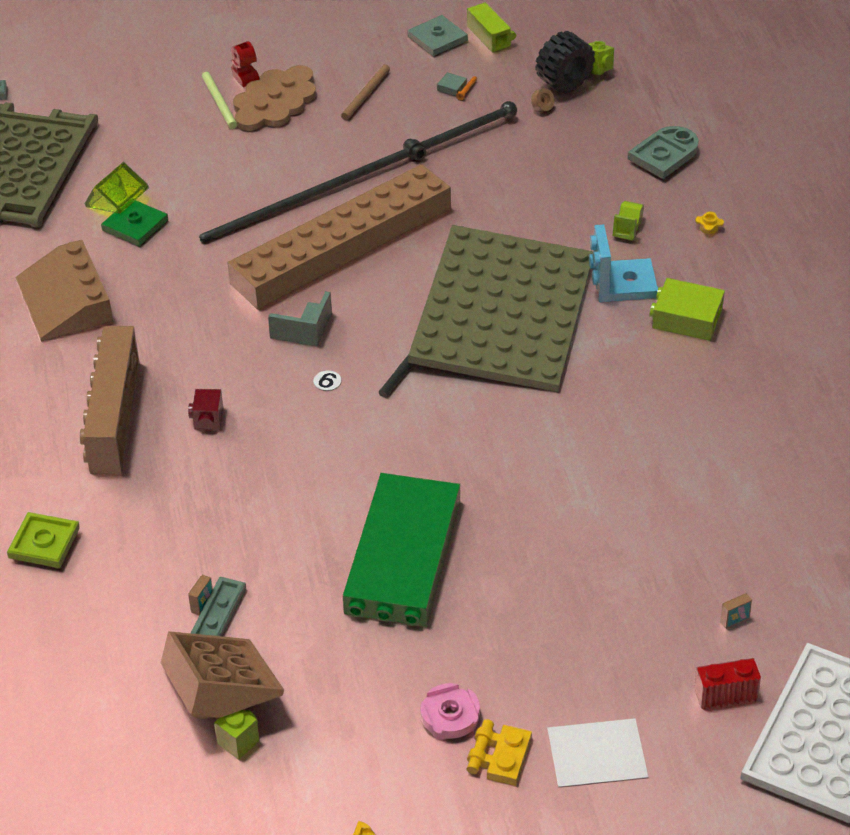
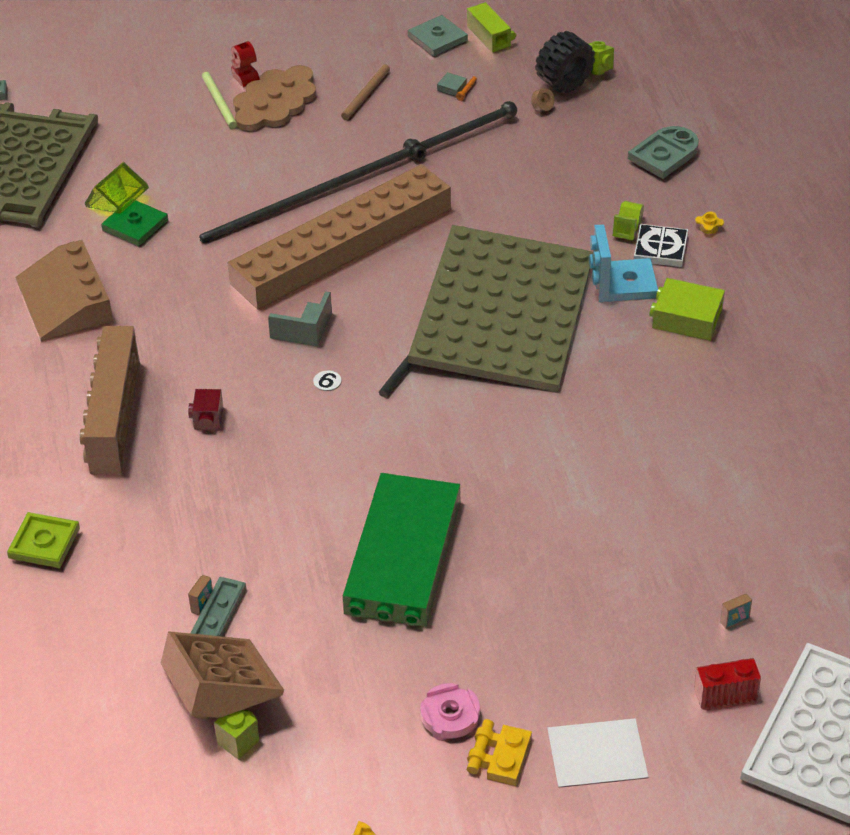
none -> tile [634,224,688,267]

